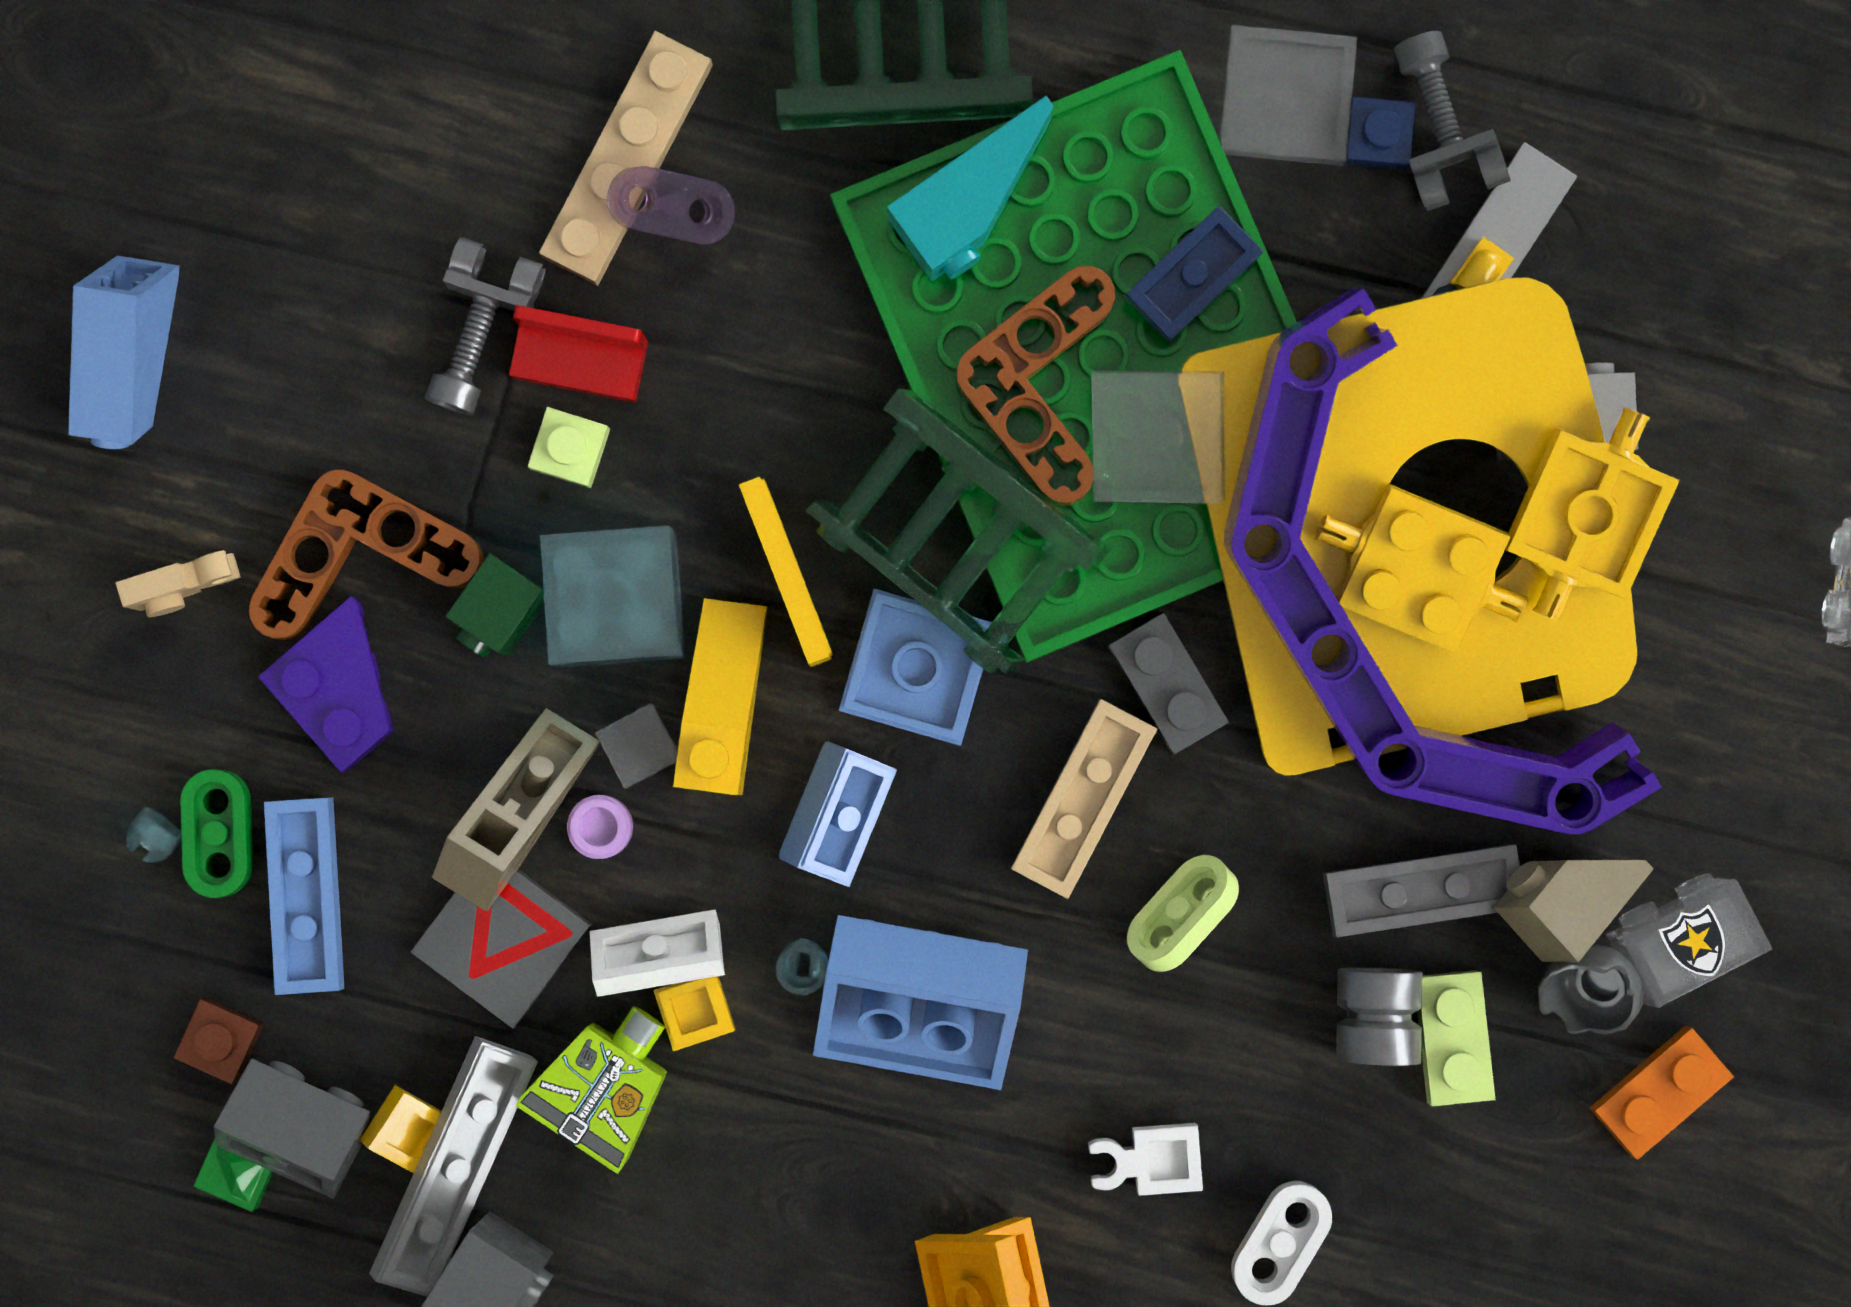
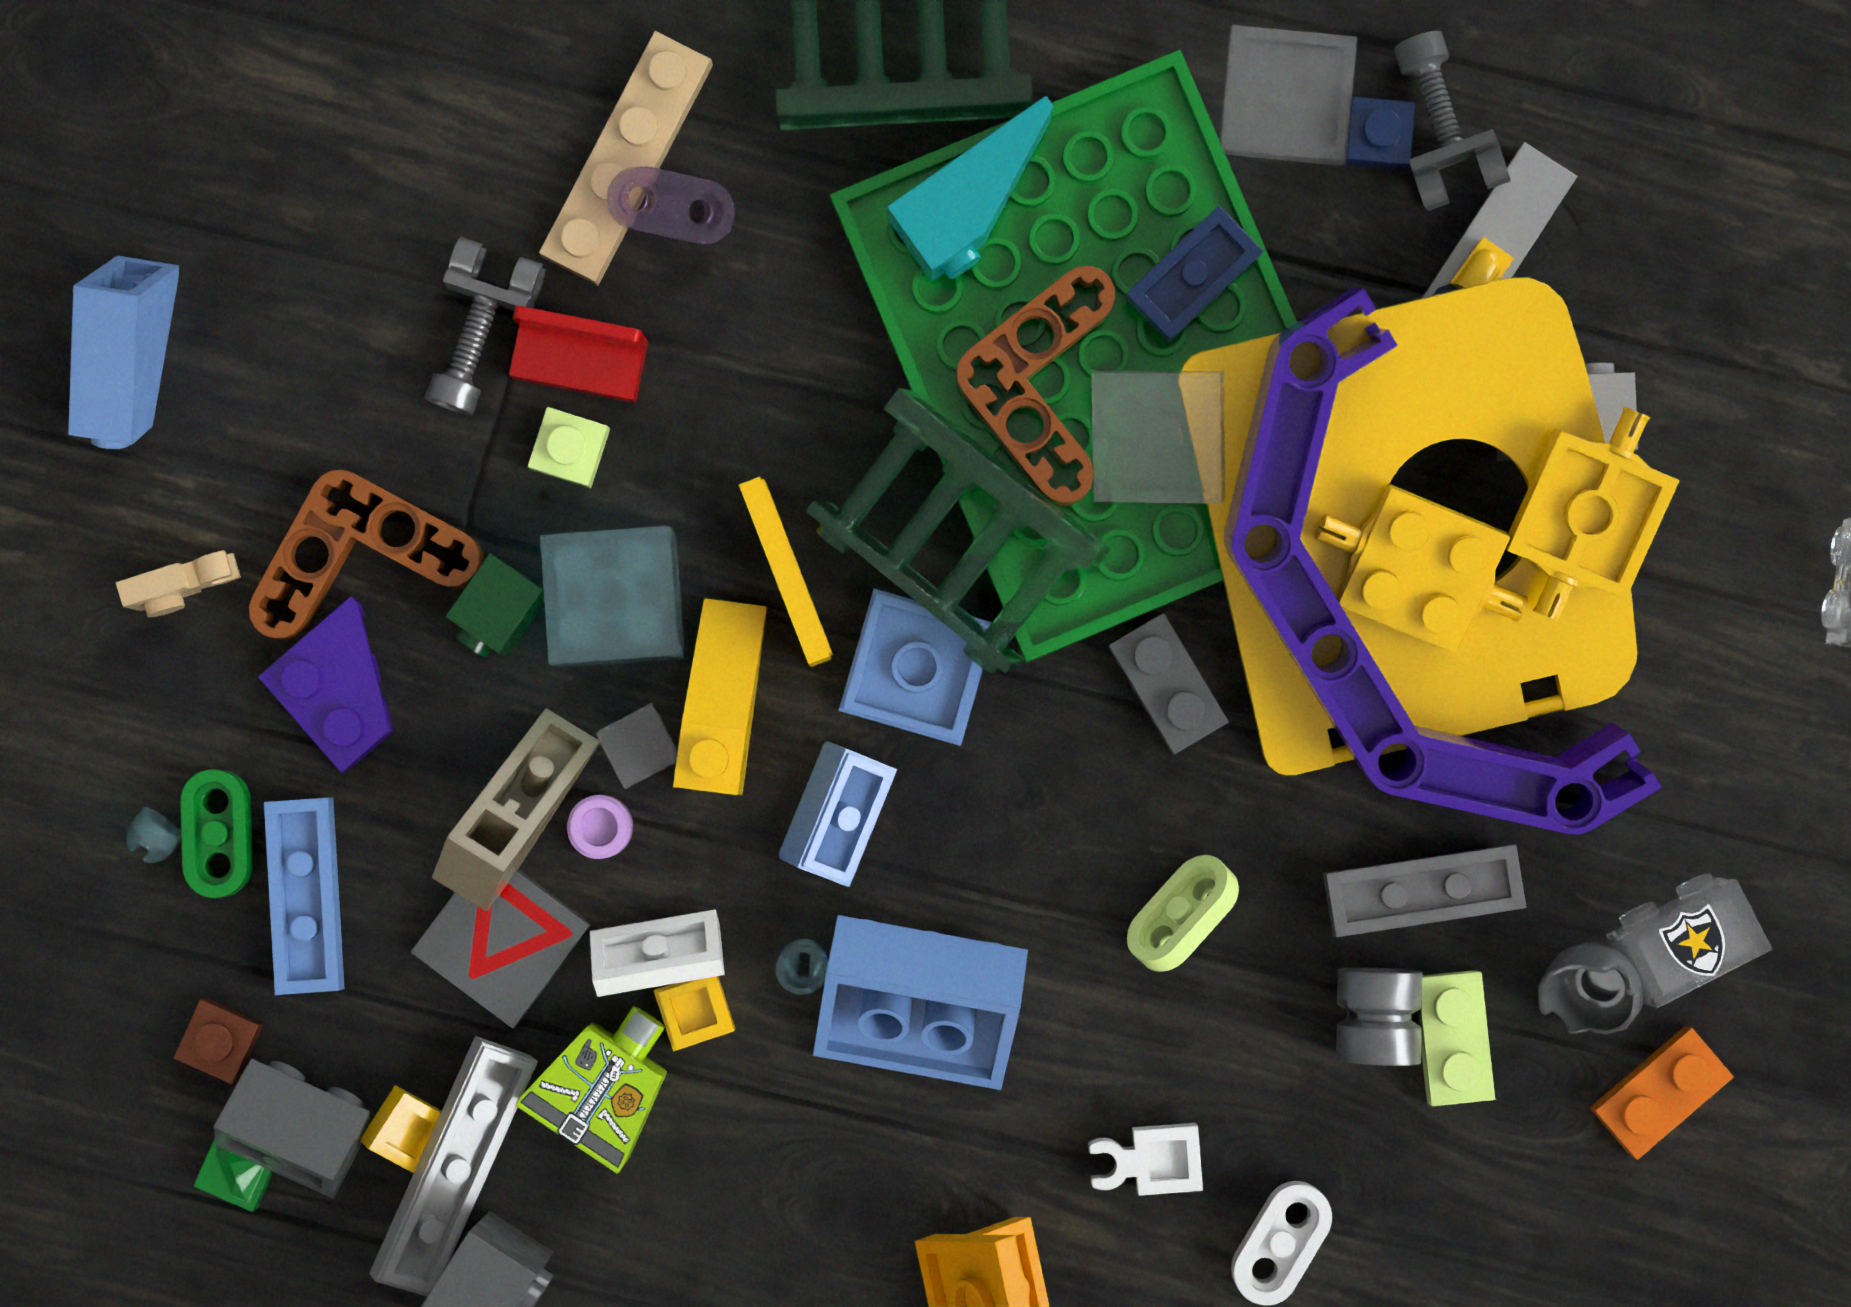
tan plate [1011,699,1157,899] -> none
dark tan slope [1493,860,1653,962] -> none

